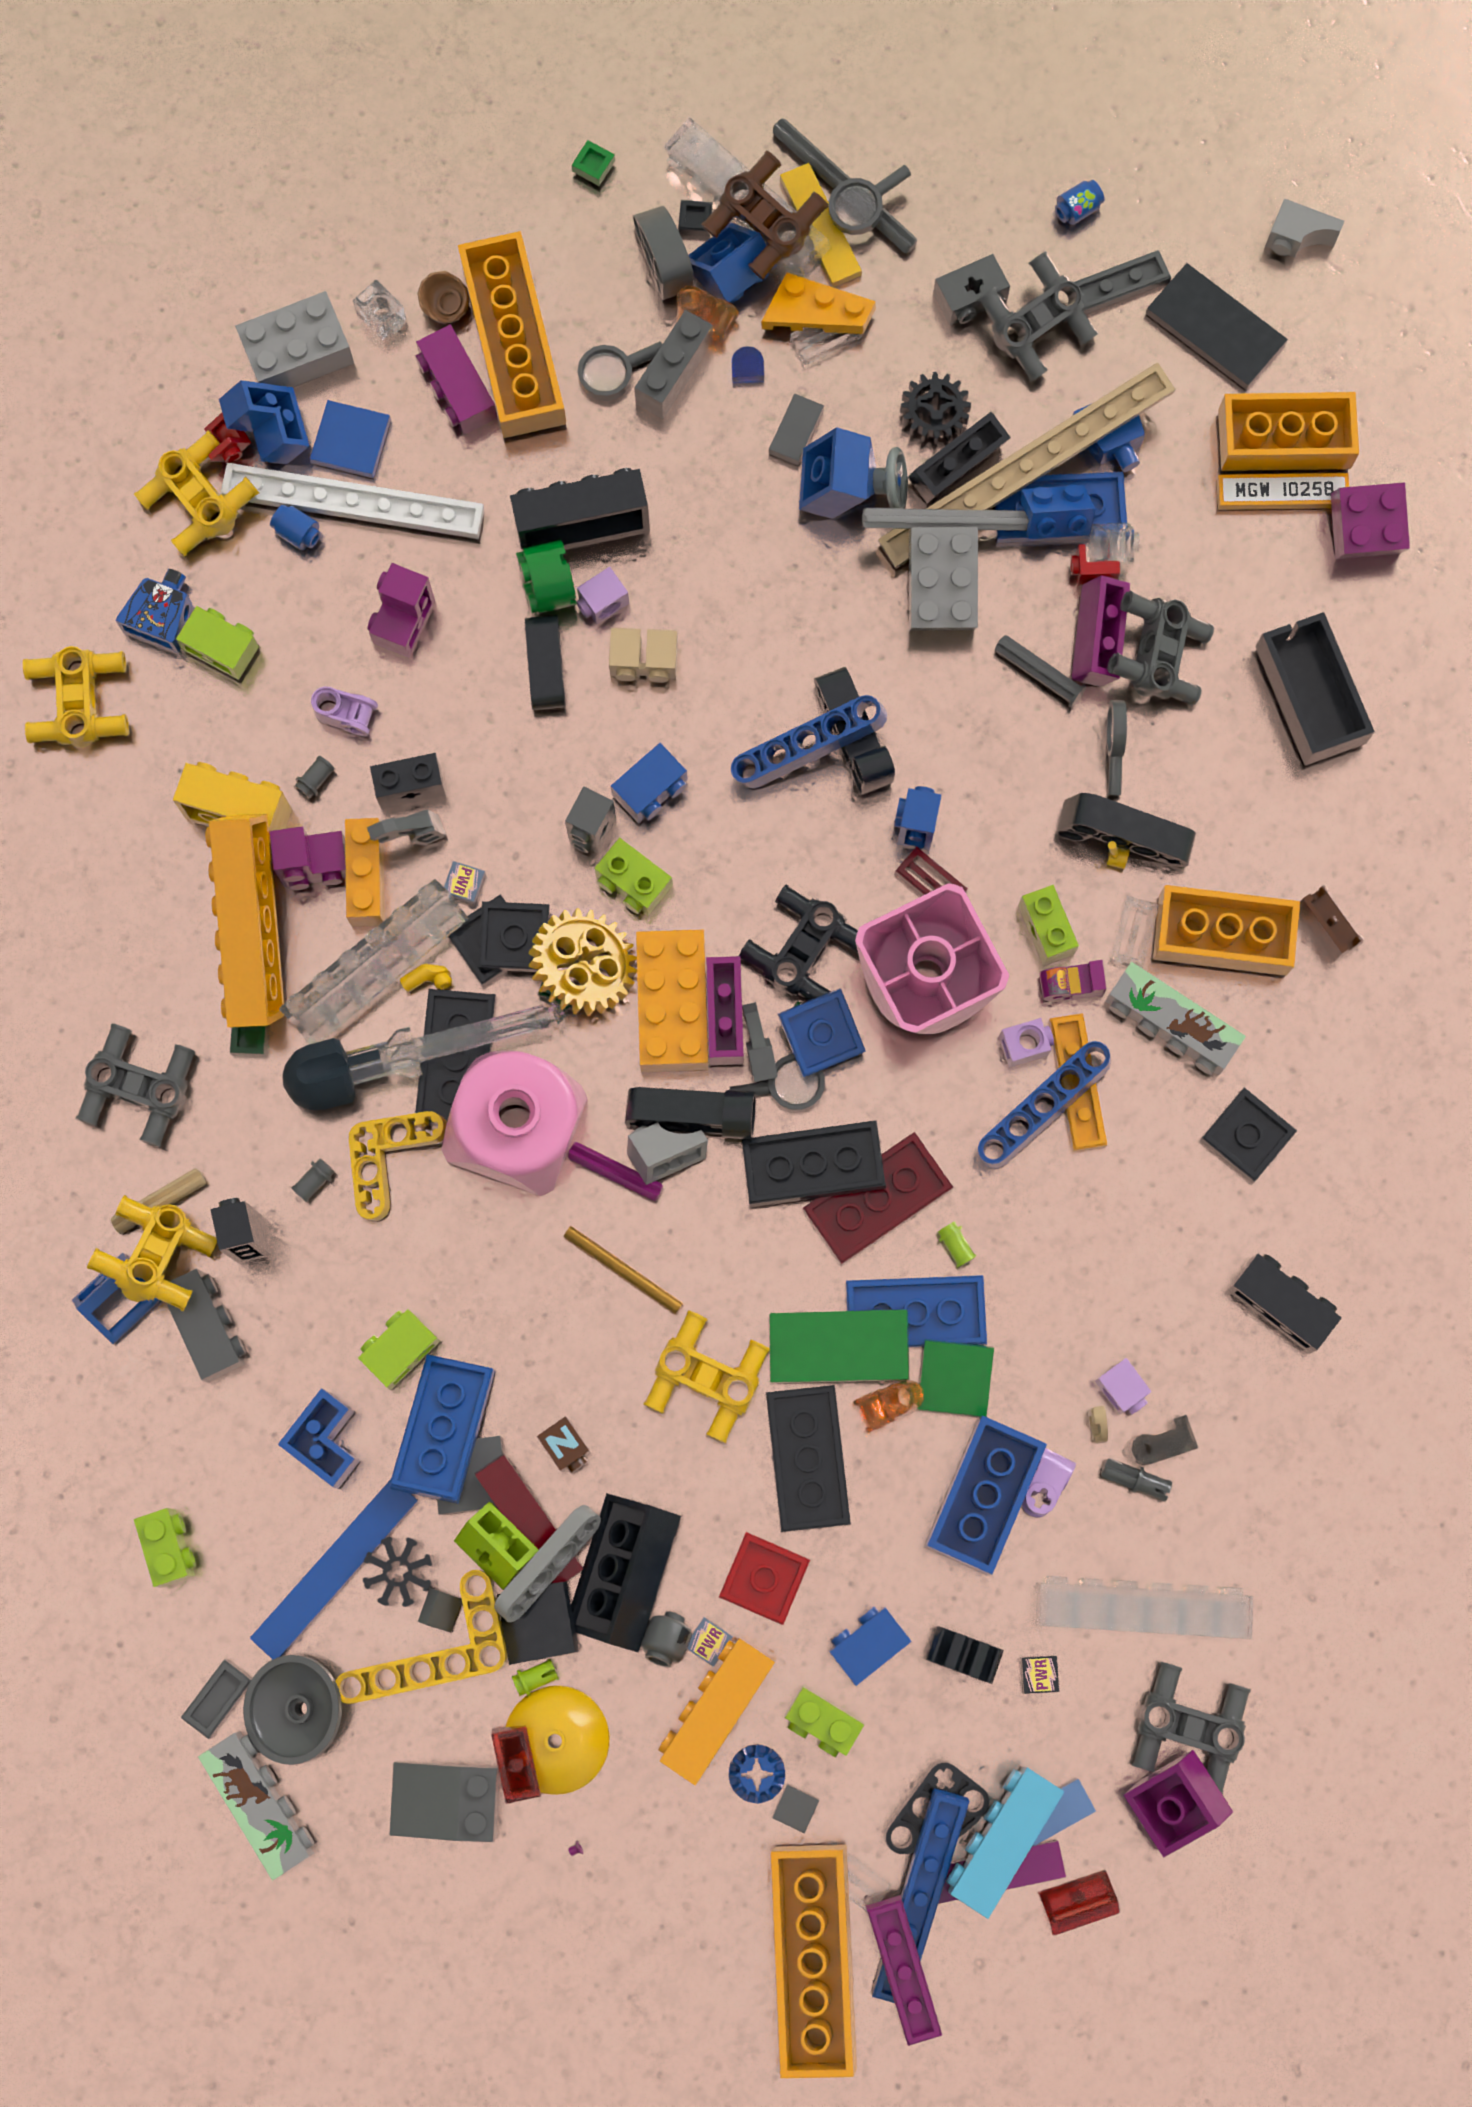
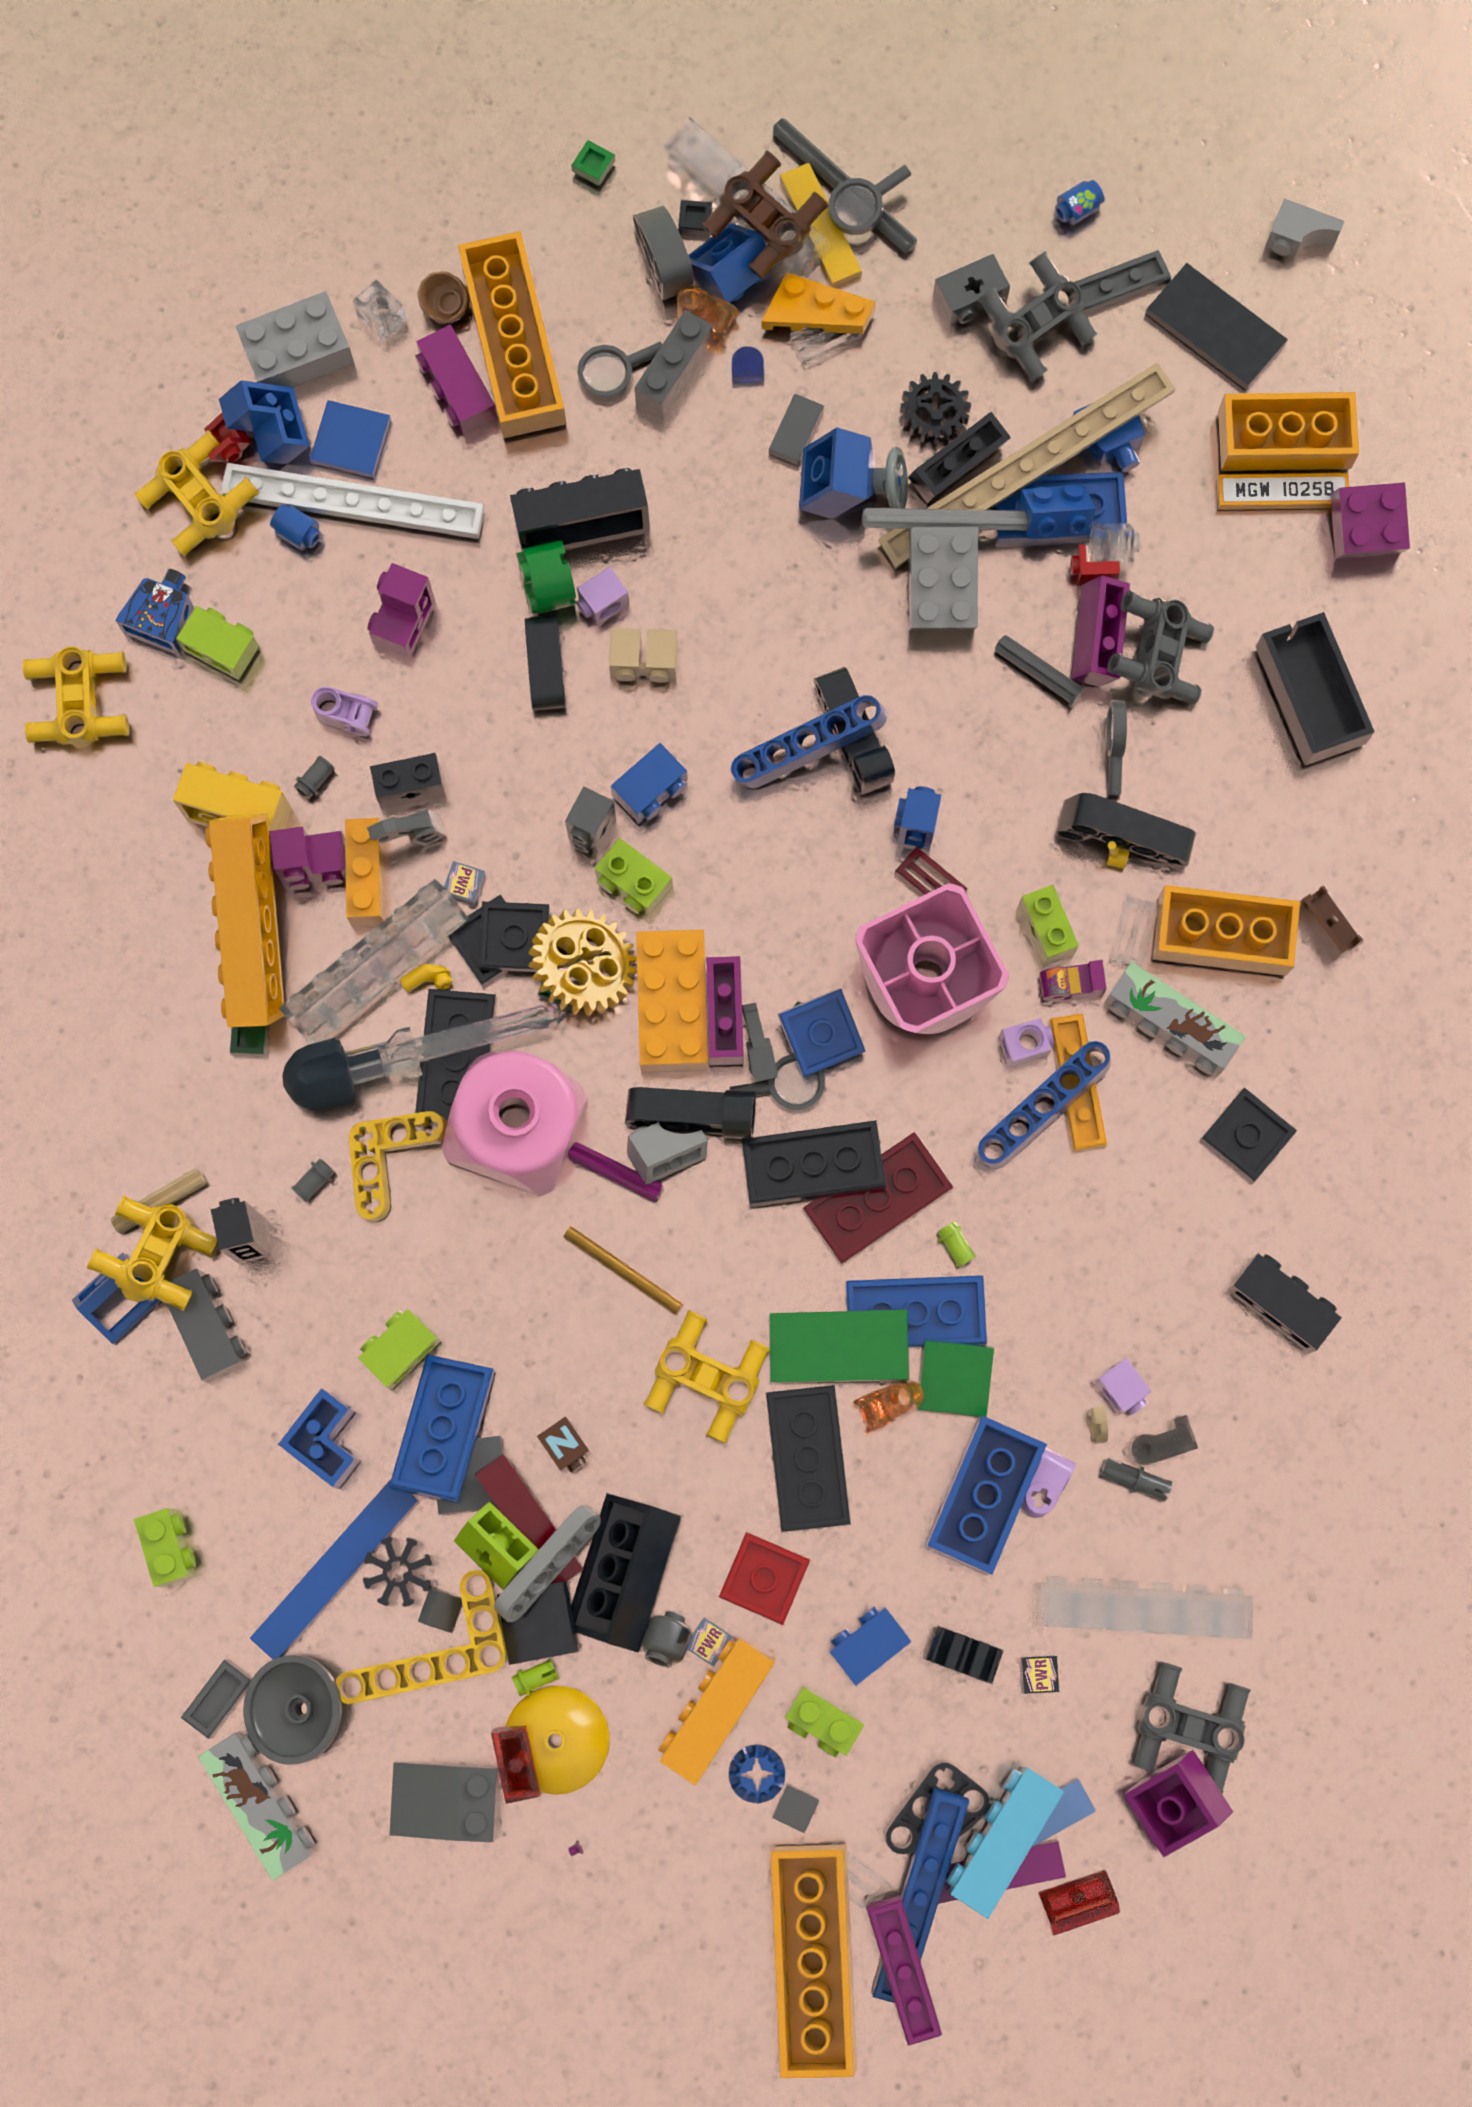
dark grey piece [75,1023,196,1147] -> none
black piece [739,884,858,1000] -> none

